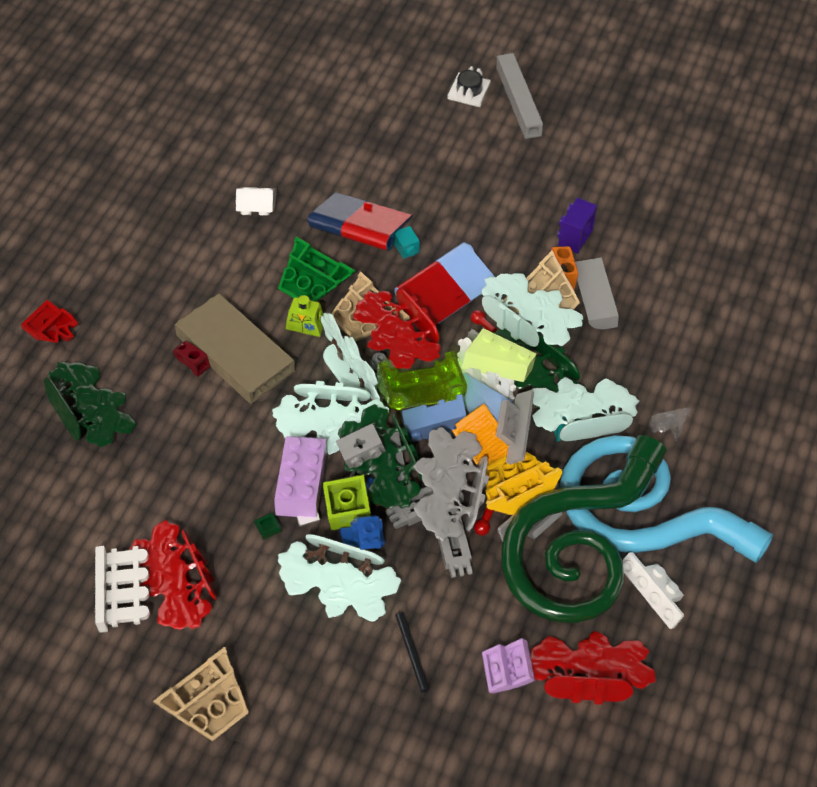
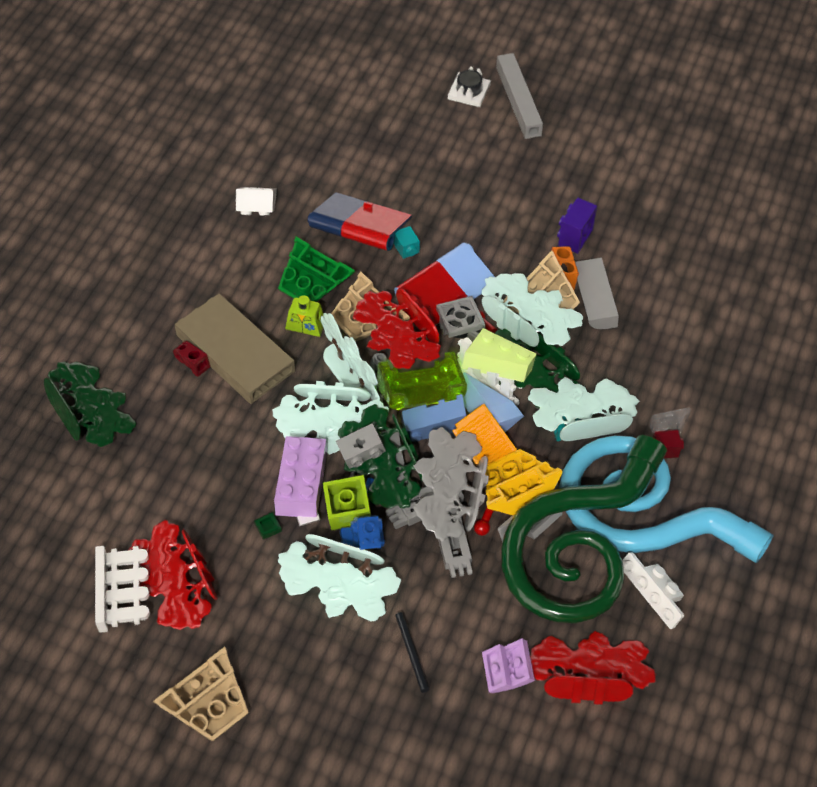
red plate [21,300,78,343] -> none
light grey bracket [496,390,534,465] -> none
none -> light grey piece [436,296,485,338]
none -> dark red brick [653,430,684,458]

